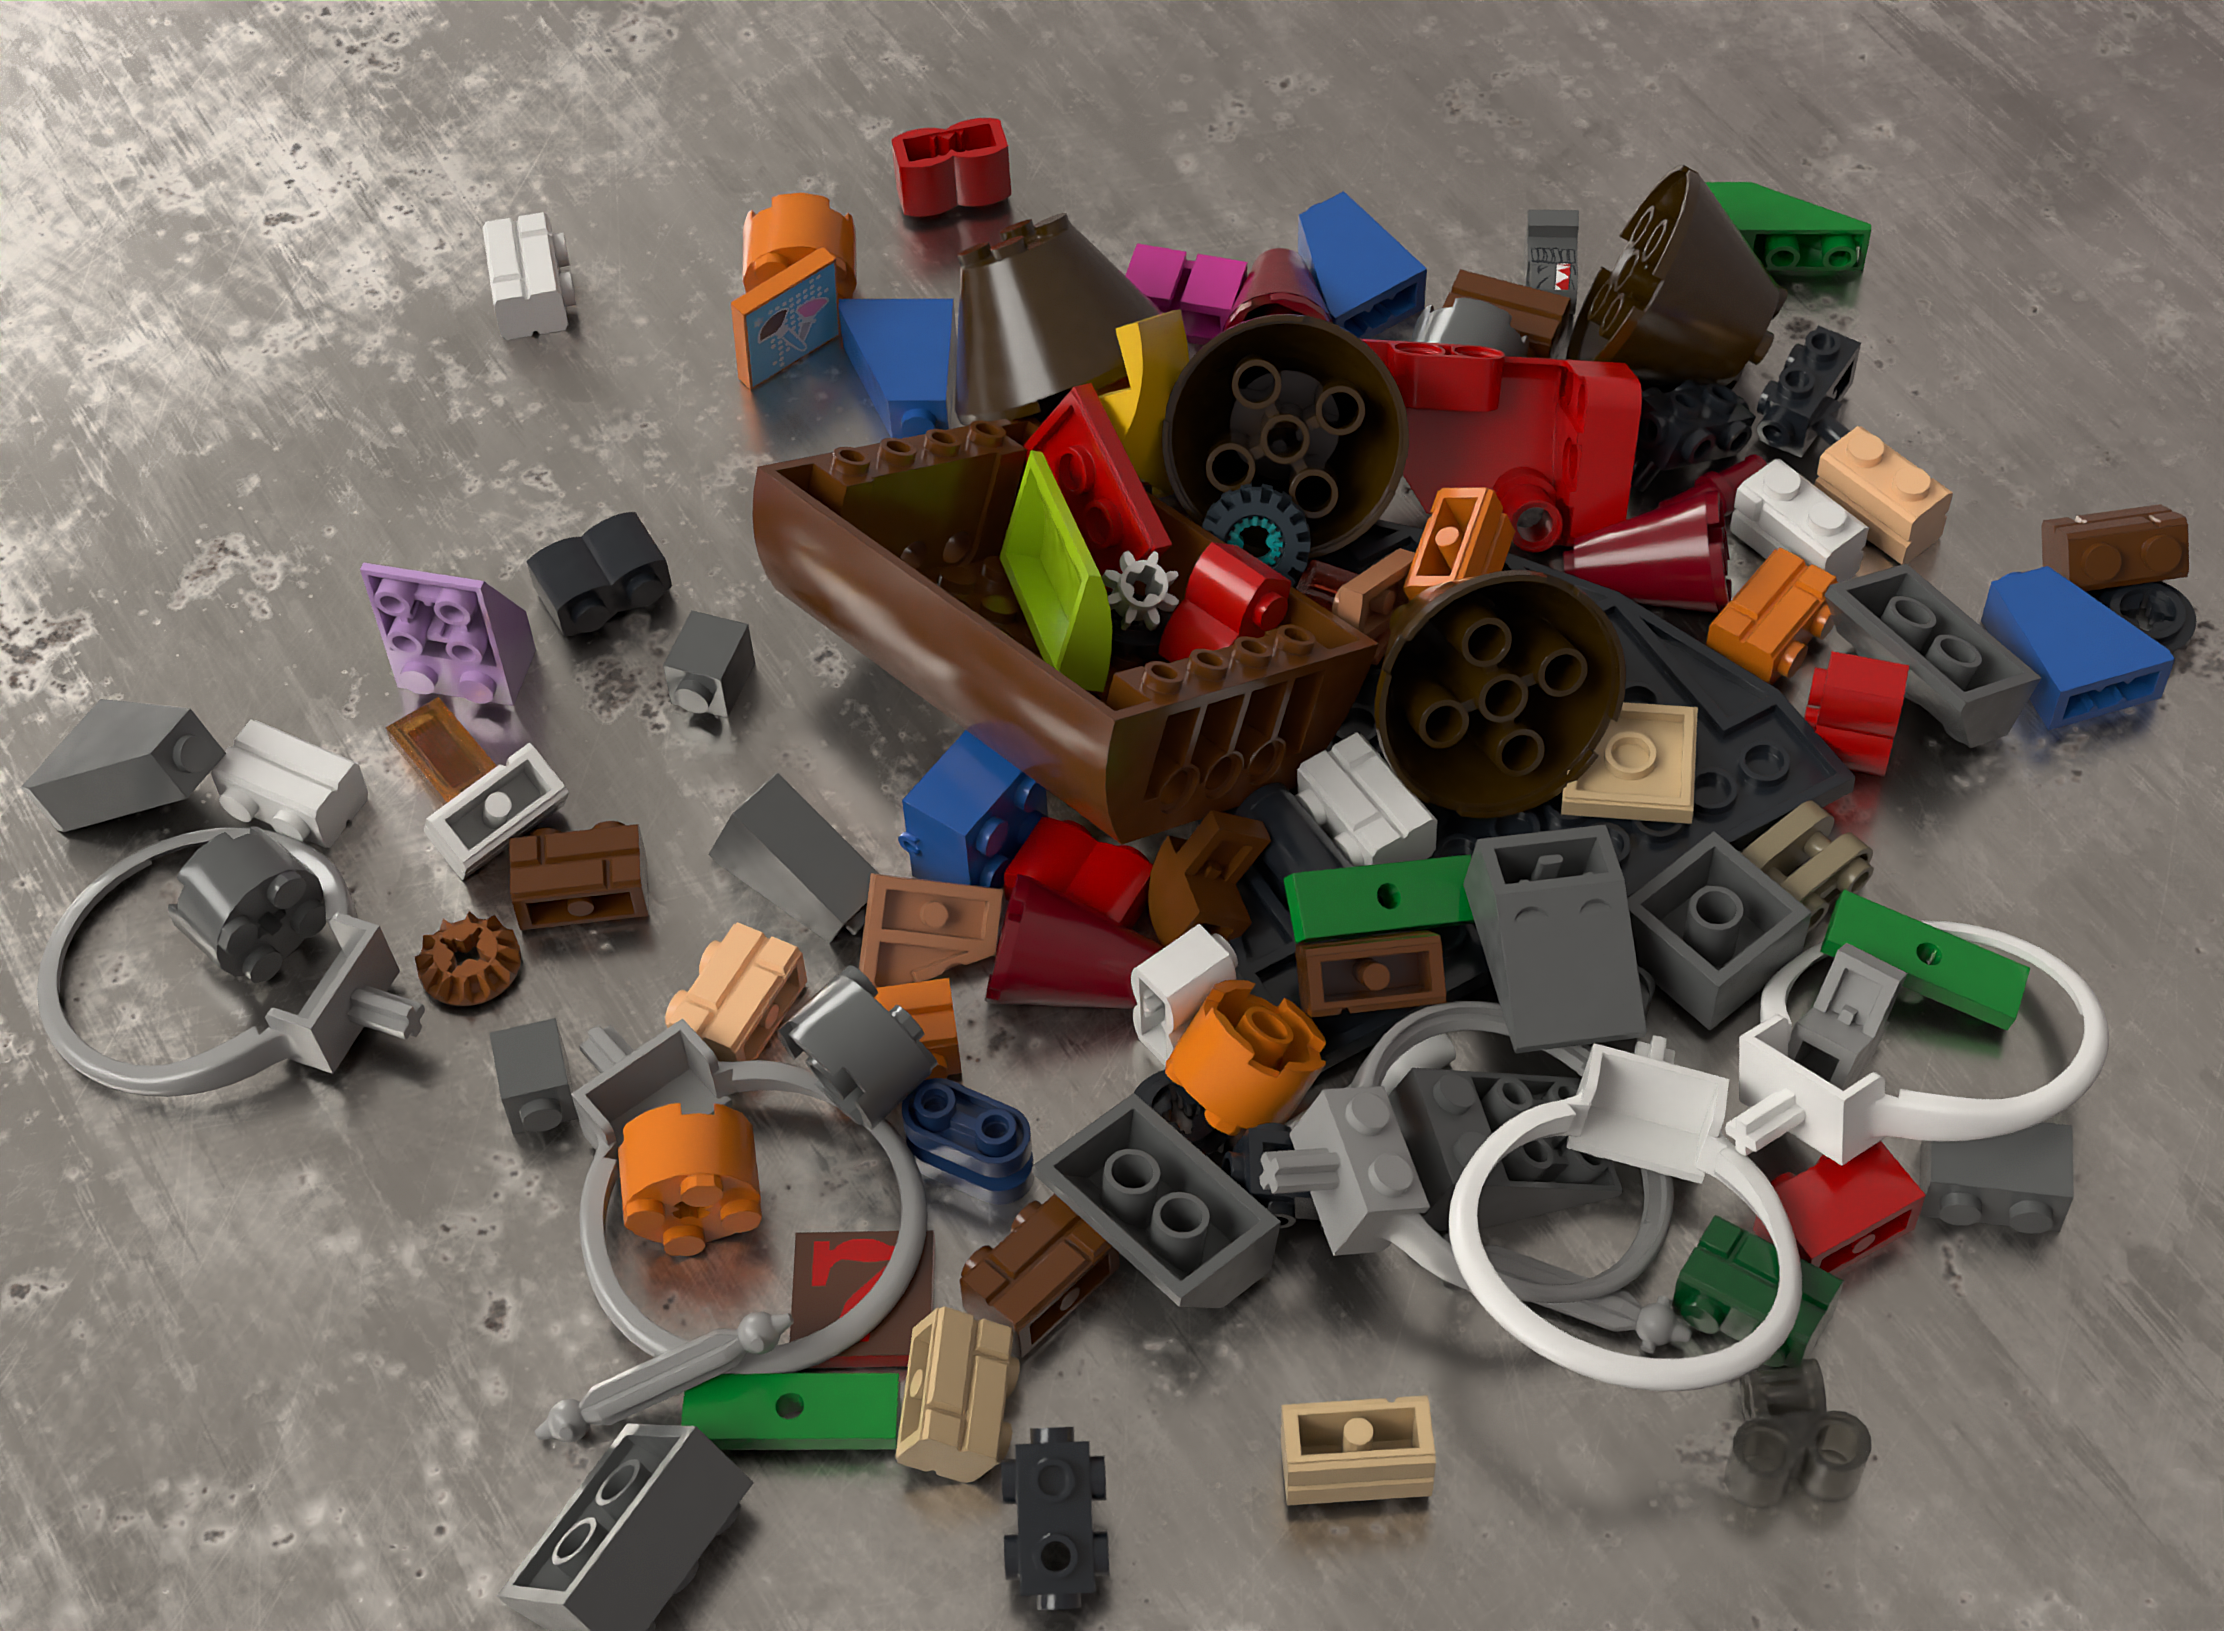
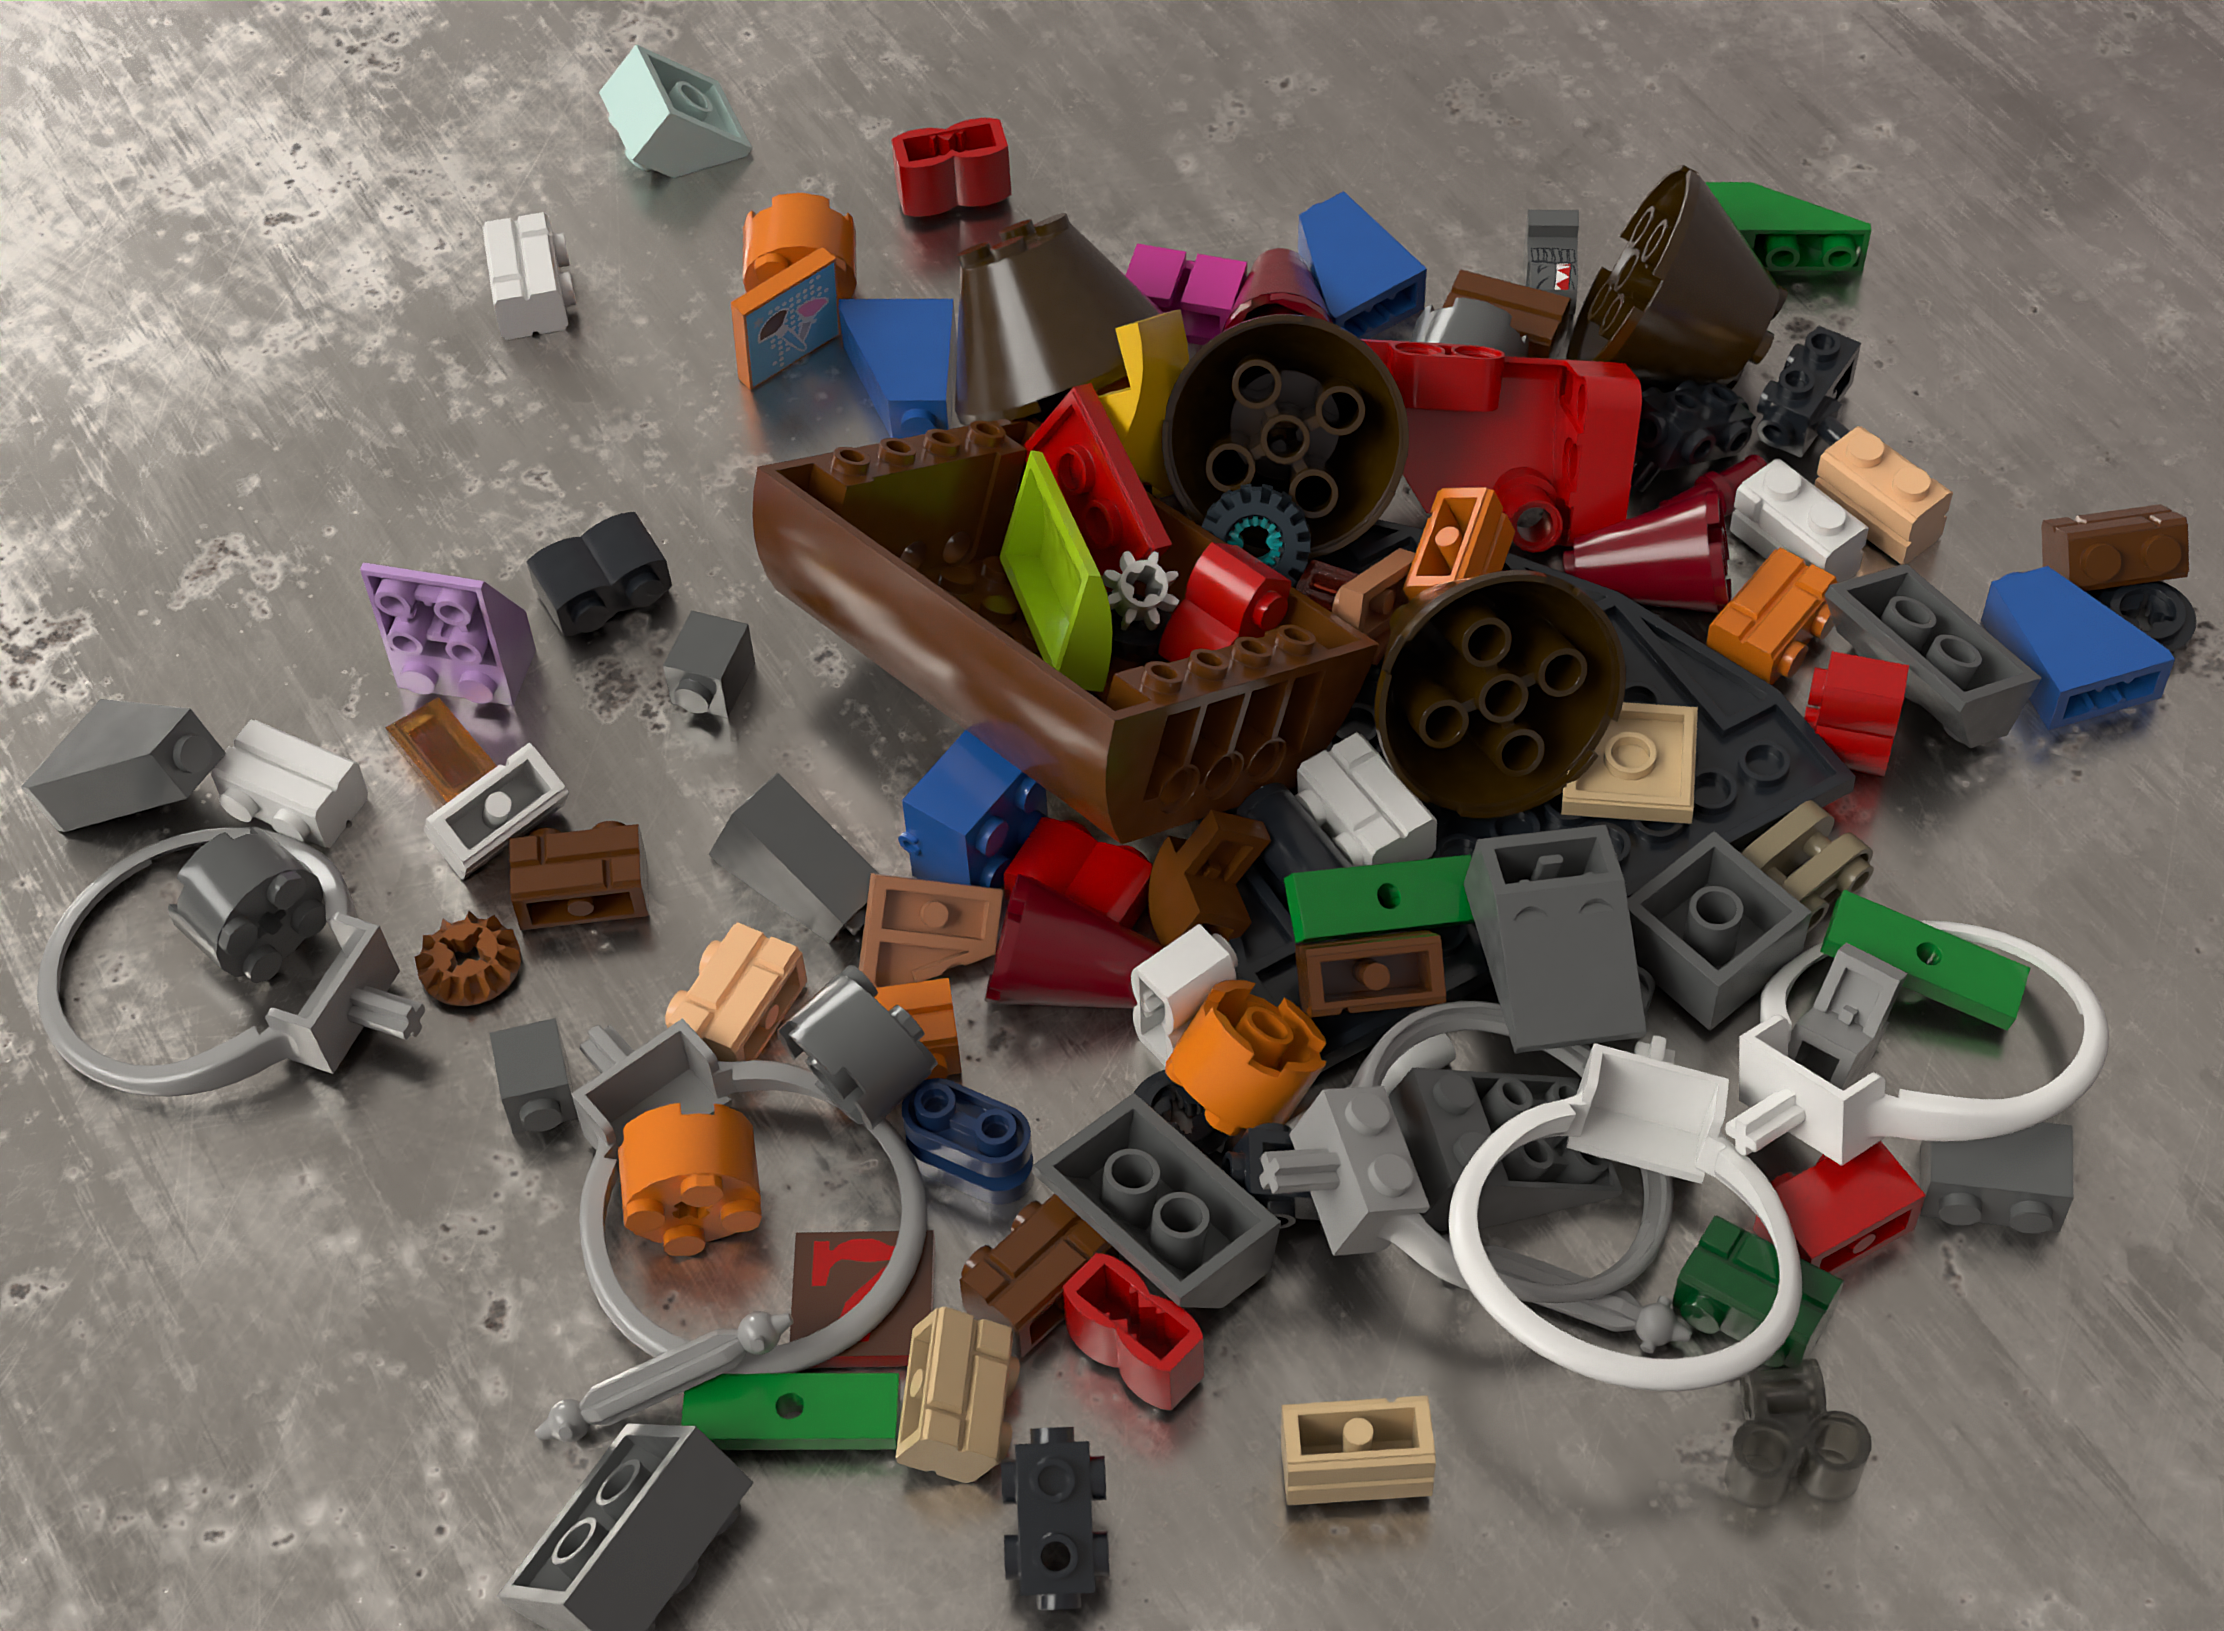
none -> light aqua slope [599,44,753,178]
none -> red brick [1063,1253,1204,1411]

